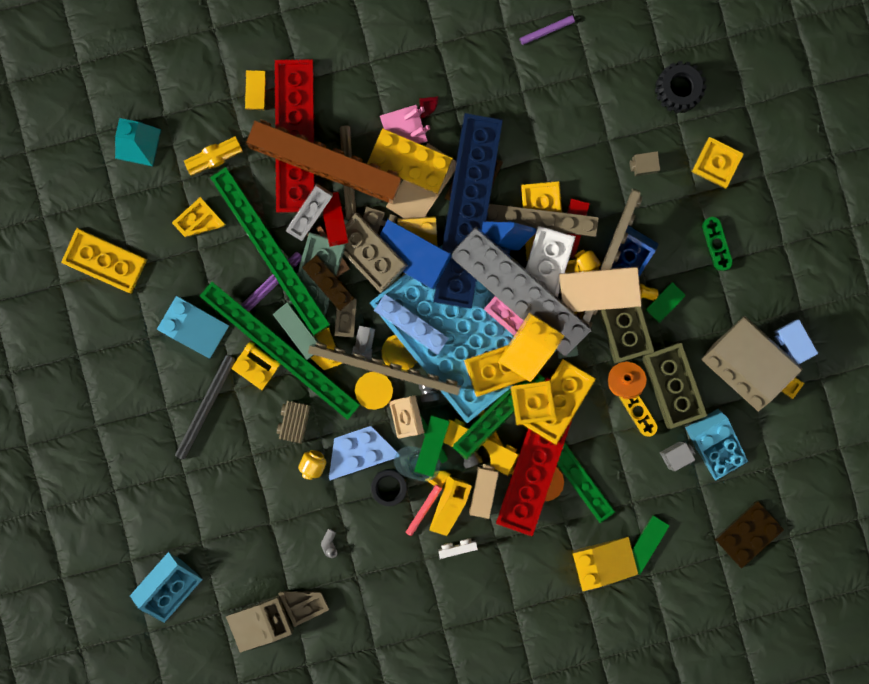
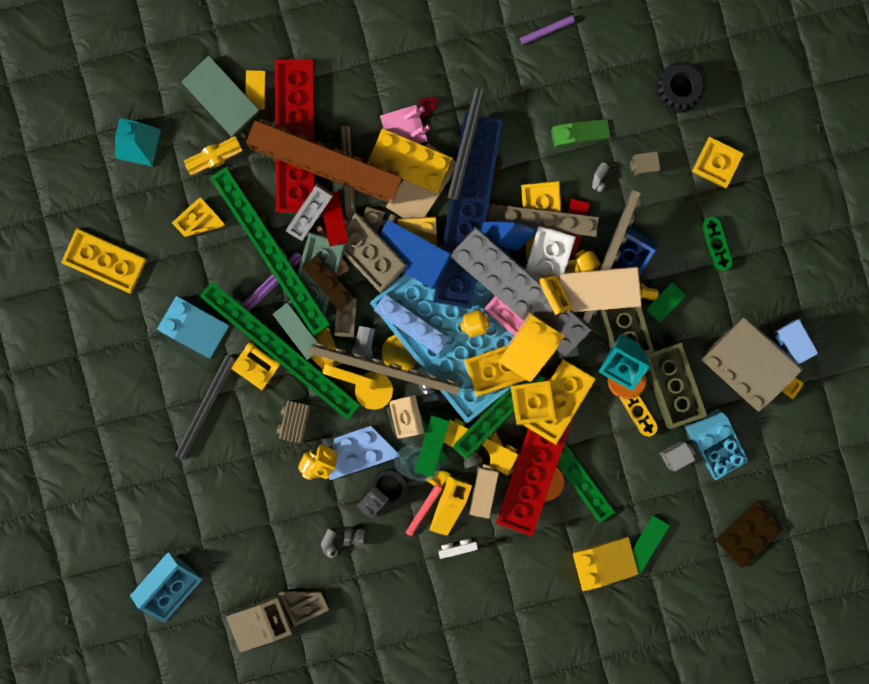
none -> sand green tile [181,55,260,137]
none -> yellow bracket [310,445,338,479]
none -> yellow beam [322,364,378,390]
none -> dark grey wheel [344,527,365,548]
none -> flat silver plate [357,486,389,518]
none -> dark grey axle [448,88,485,200]
none -> yellow head [460,310,490,338]
none -> yellow tile [538,274,573,315]
none -> bright green slope [551,119,611,149]
none -> light grey arm [592,163,609,192]
none -> teal slope [599,333,651,391]

